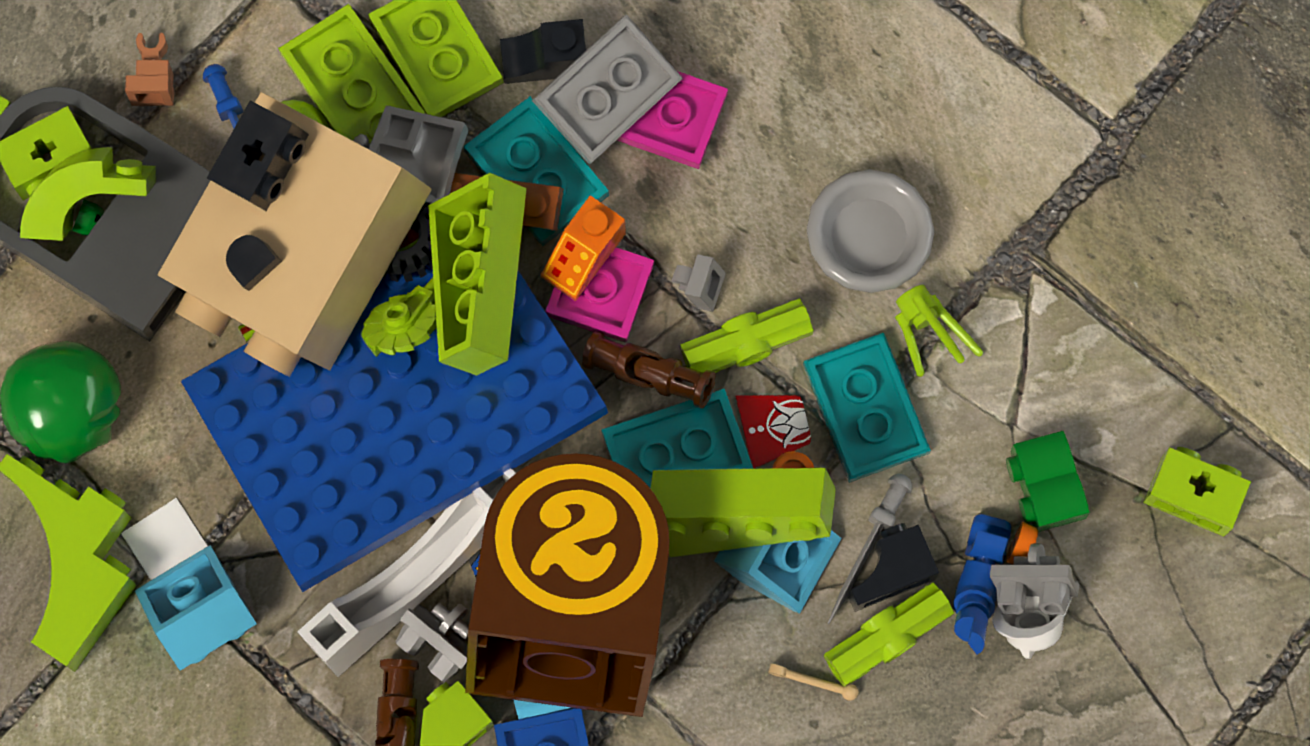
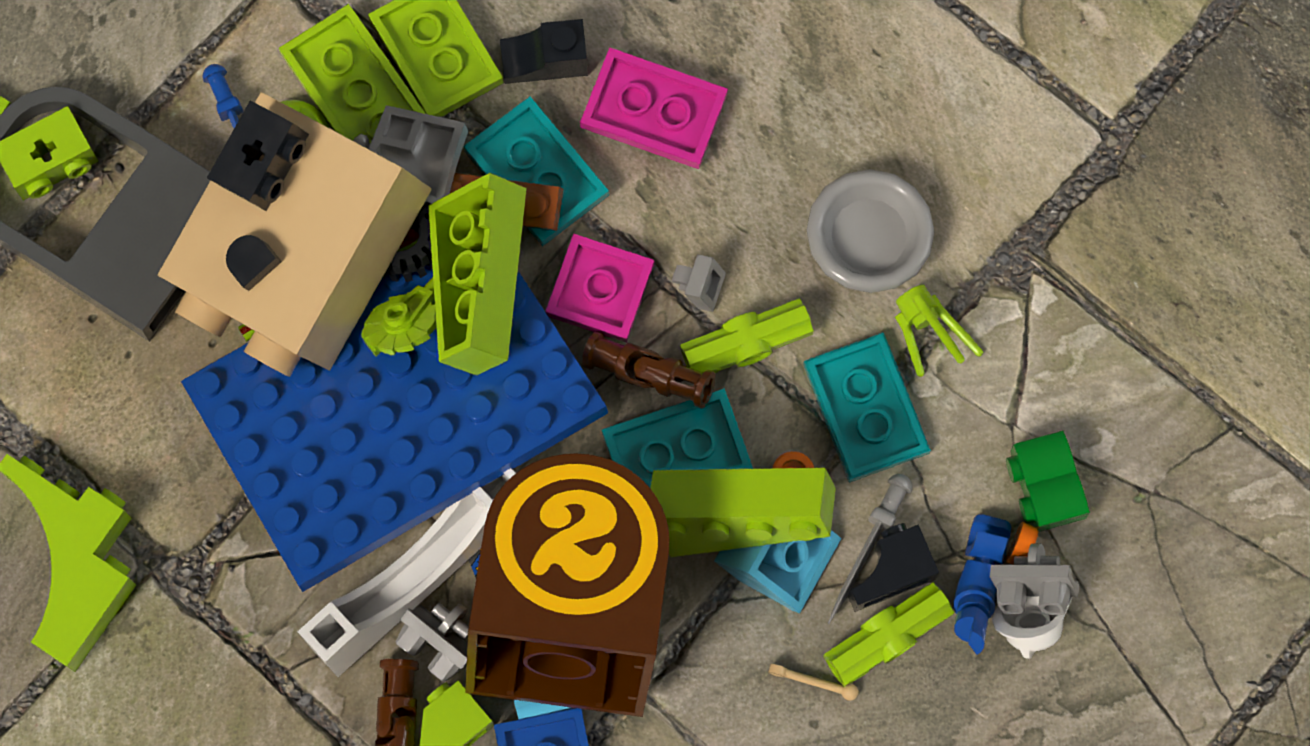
green piece [0,341,121,464] -> none
lime arch [20,147,156,241] -> none
green hinge [72,199,105,235] -> none
white sticker [121,498,208,580] -> none
nougat piece [125,33,174,106] -> none
medium azure slope [135,545,257,671] -> none
light grey tile [532,14,683,164] -> none
orange slope [541,195,626,301] -> none
red sticker [735,395,811,469] -> none
lime brick [1143,447,1251,537] -> none

